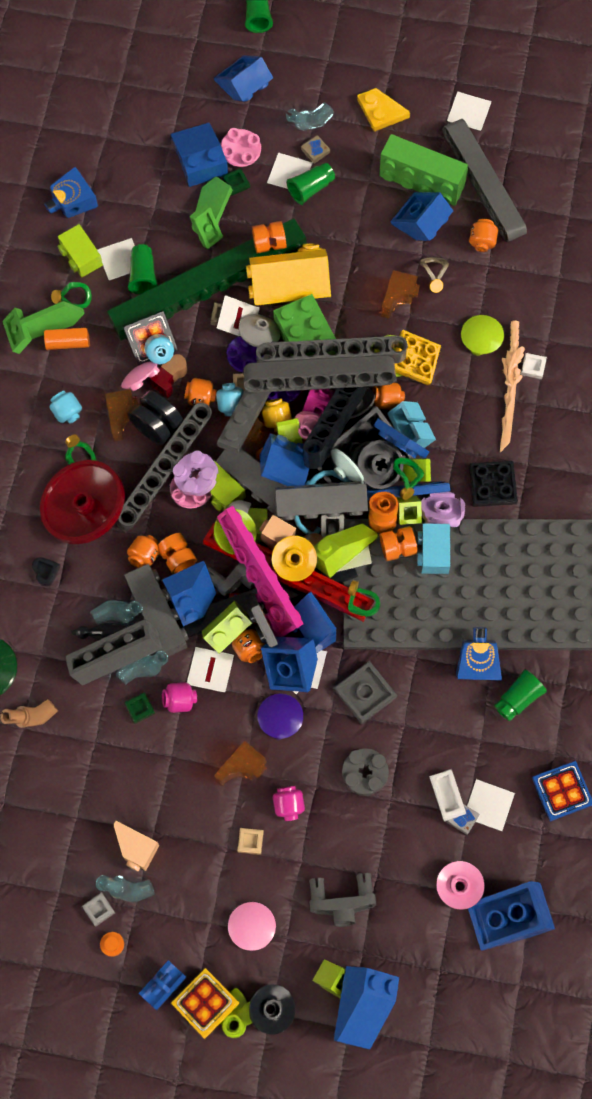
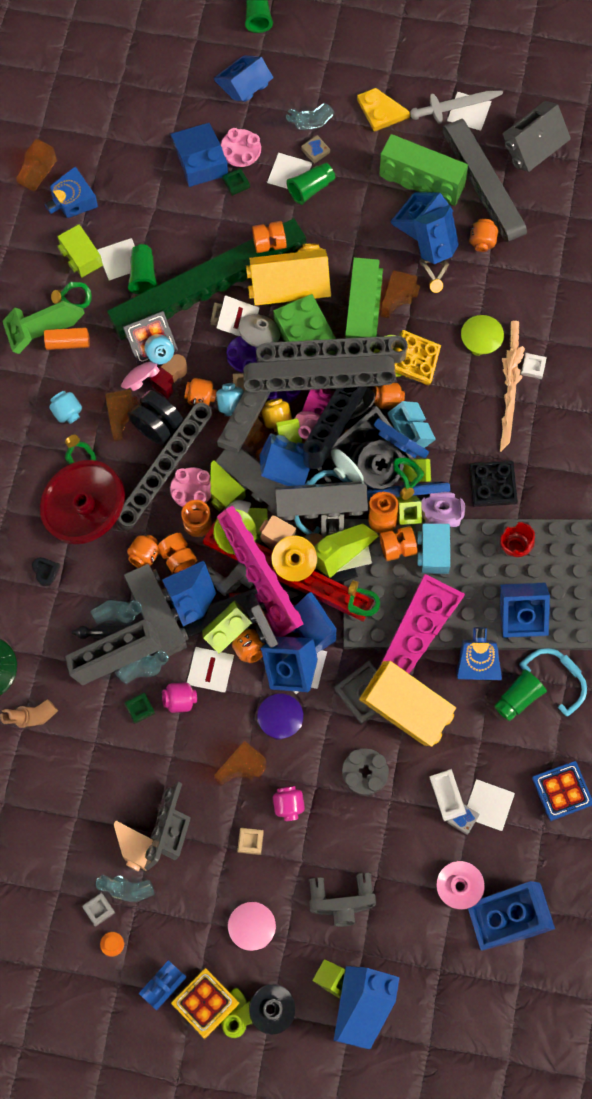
lavender plate [173,451,218,496] -> none
bright green piece [190,177,233,249] -> none
none -> clear orange arch [16,138,57,192]
none -> dark grey bracket [144,782,191,870]
none -> orange wheel [181,500,212,537]
none -> bright green brick [346,258,383,354]
none -> yellow brick [359,661,456,747]
none -> dark pink wing [379,574,465,674]
none -> light grey sword [410,91,503,124]
none -> blue slope [413,205,459,264]
none -> red hair [500,522,535,557]
none -> blue slope [500,583,550,638]
none -> dark grey piece [503,101,571,172]
none -> medium azure piece [519,648,587,716]

